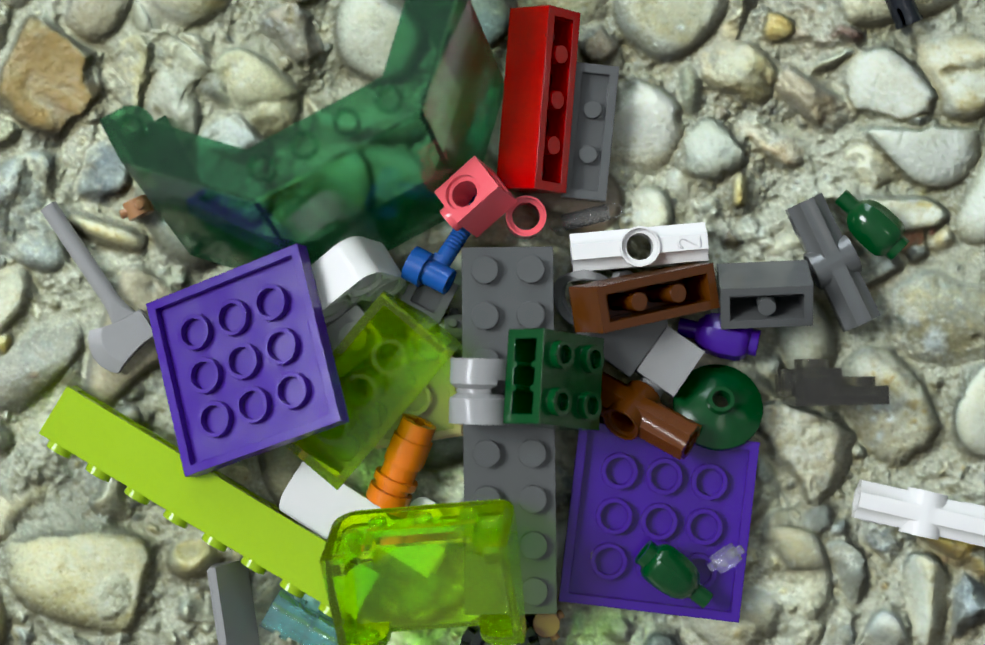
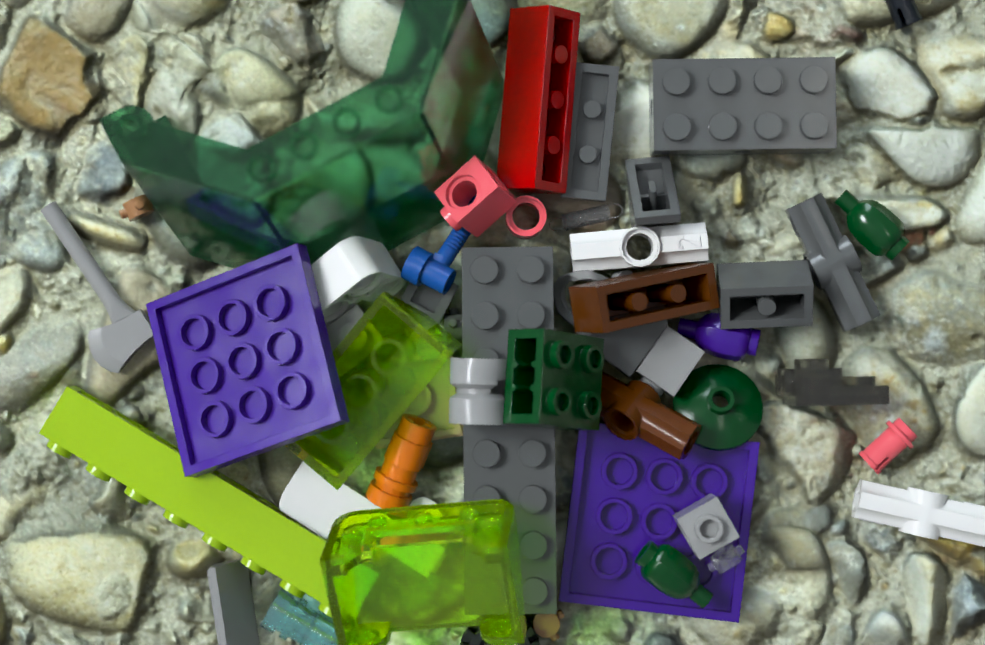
none -> dark grey slope [625,156,681,228]
none -> dark grey brick [648,57,837,156]
none -> light grey brick [672,493,740,560]
none -> coral pin [858,418,917,475]

